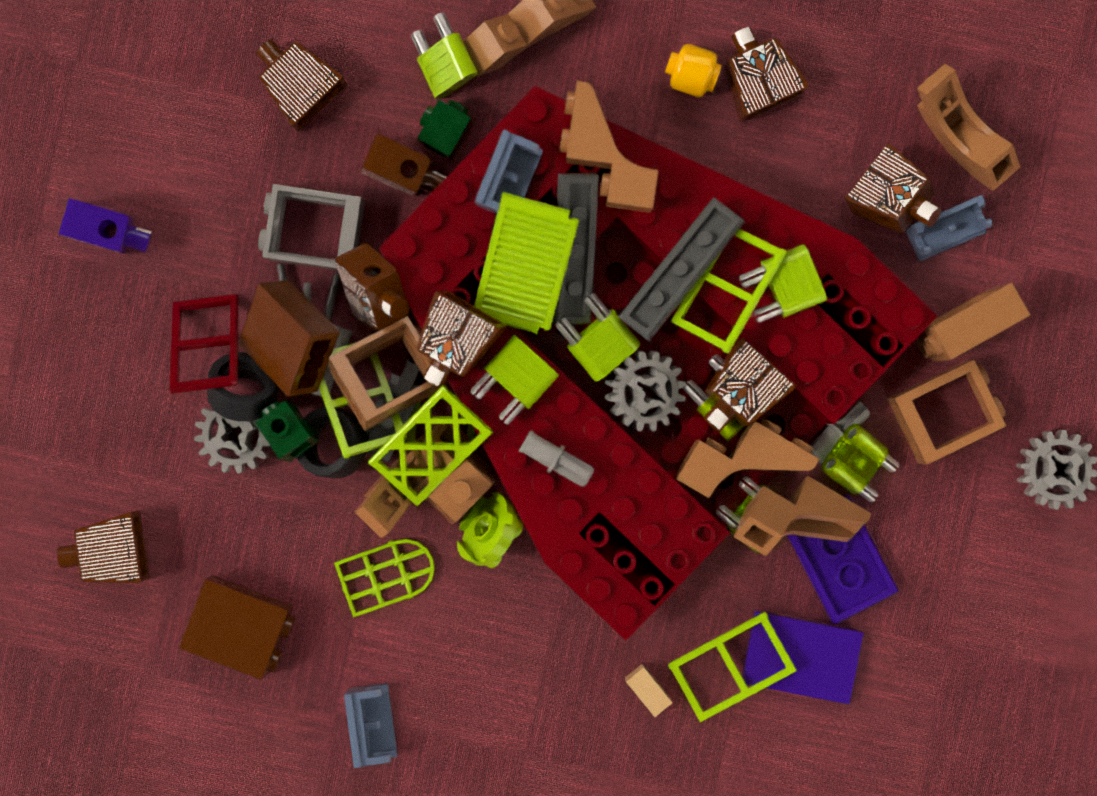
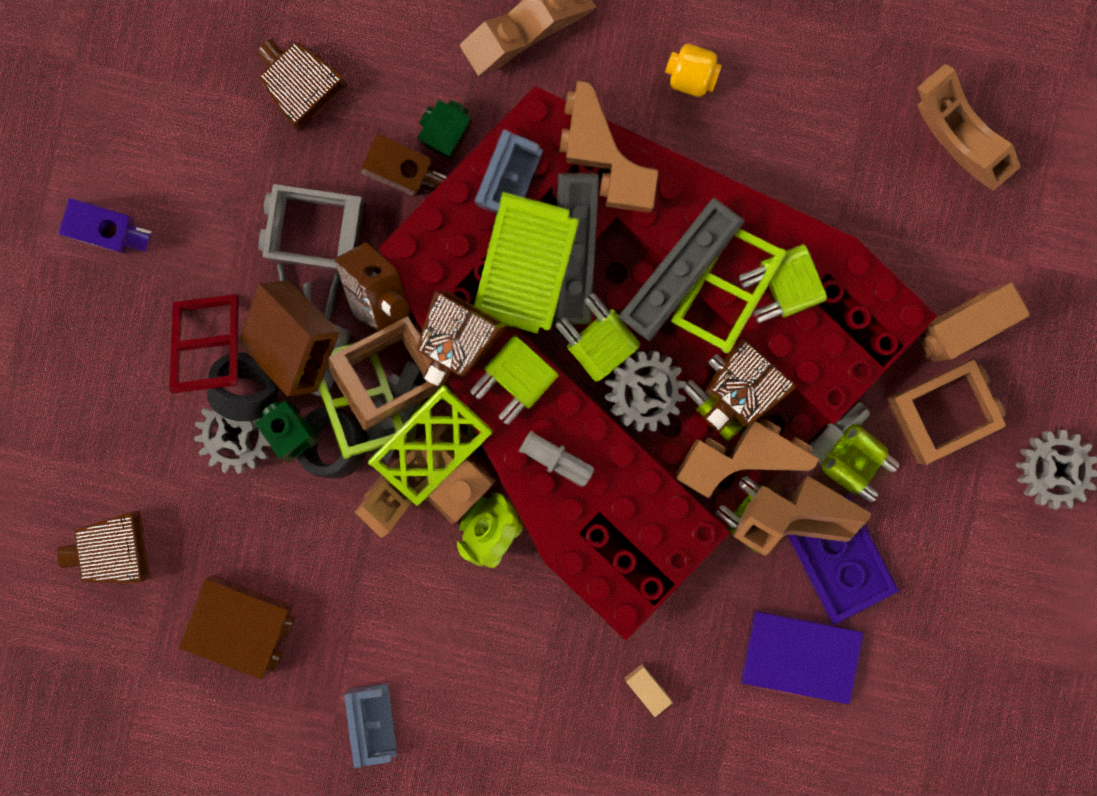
lime window [334,539,435,618] -> none
lime piece [411,13,478,99] -> none
lime window [668,612,797,722] -> none
reddish brown torso [725,27,809,122] -> none
reddish brown torso [844,143,942,233] -> none
sand blue hinge [906,195,992,262] -> none

